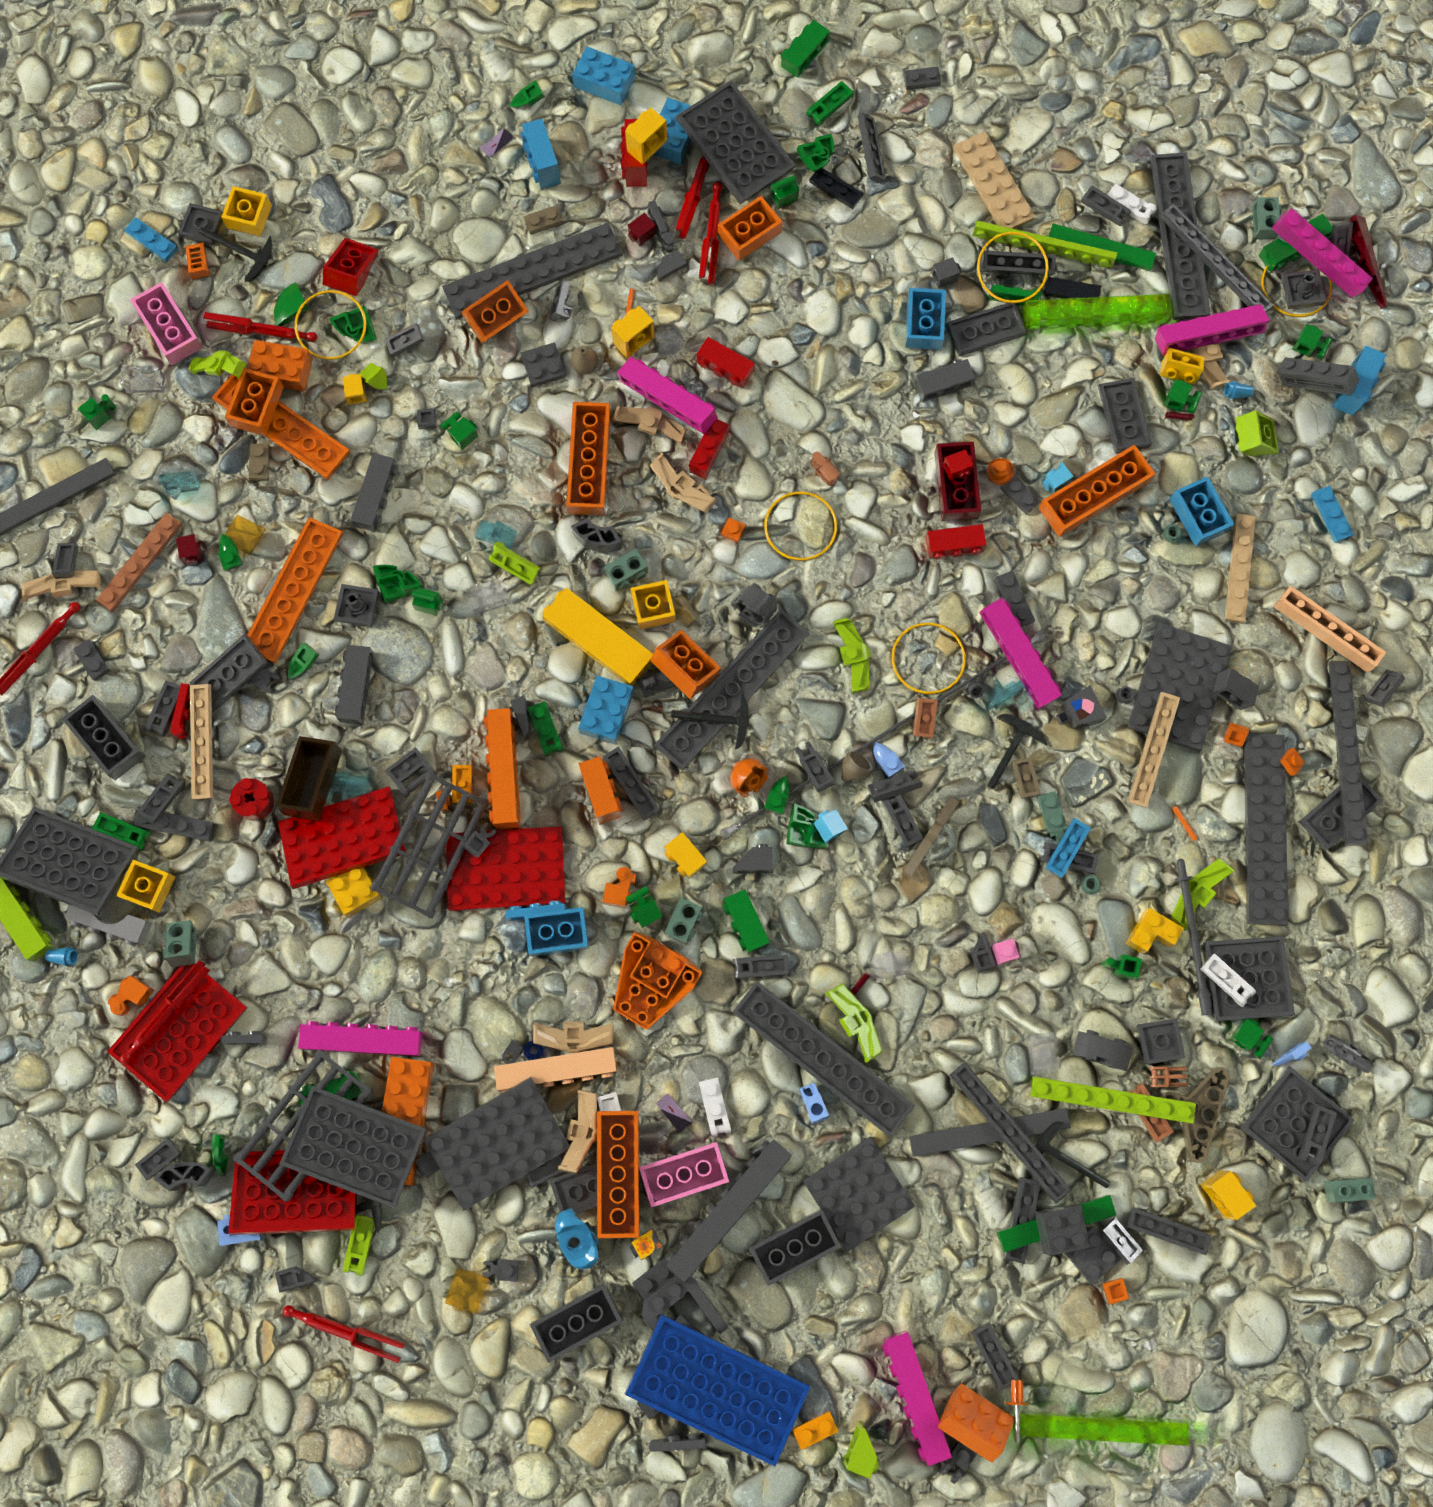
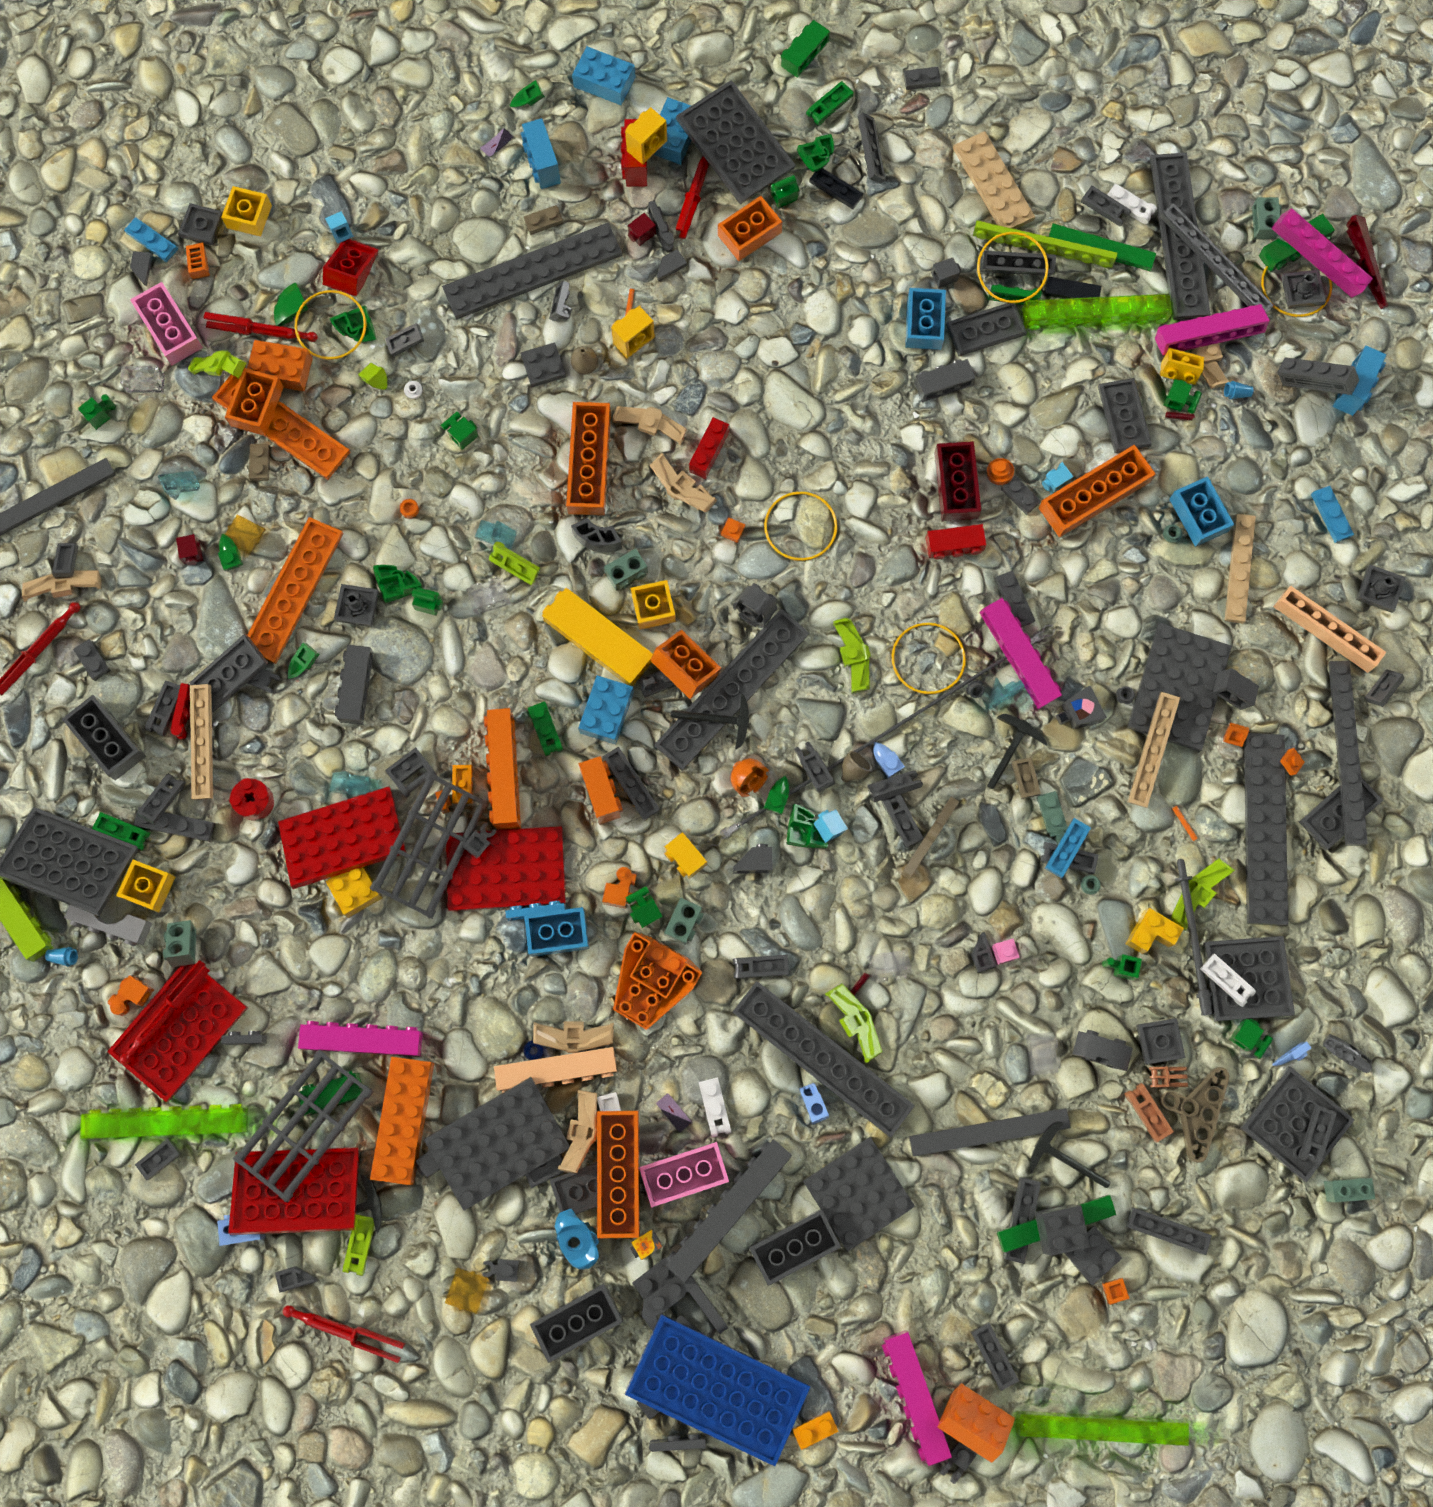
nougat plate [96,513,183,612] -> none
dark grey brick [153,1161,217,1191] -> none
pearl dark grey piece [199,227,272,282] -> none
green brick [211,1134,228,1176] -> none
dark brown piece [276,736,342,821] -> none
dark grey plate [279,1086,427,1208] -> none
yellow brick [342,374,367,405] -> none
dark grey brick [351,453,398,532] -> none
dark grey tile [417,408,437,429] -> none
orange brick [461,280,529,343] -> none
dark grey piece [502,1039,523,1064] -> none
dark grey slope [510,696,529,740] -> none
dark pink brick [617,357,718,434] -> none
red brick [696,337,755,388] -> none
red piece [699,182,723,285] -> none
green brick [722,889,770,954] -> none
nougat arm [811,452,839,486] -> none
lime slope [843,1421,879,1479] -> none
nougat plate [913,698,938,738] -> none
red brick [943,450,974,480] -> none
dark grey tile [950,1062,1072,1204] -> none
orange piece [1005,1380,1030,1443] -> none
lime plate [1030,1076,1196,1124] -> none
plate [1099,1218,1143,1265] -> none
yellow brick [1200,1170,1256,1220] -> none
lime slope [1235,410,1279,456] -> none
green brick [1292,324,1332,359] -> none
flat silver plate [1331,221,1353,257] -> none
none -> clear neon green brick [80,1104,248,1139]
none -> dark grey tile [130,251,153,286]
none -> medium azure brick [325,211,354,244]
none -> orange tile [400,499,419,519]
none -> white plate [404,381,423,399]
none -> dark grey plate [1356,564,1406,613]

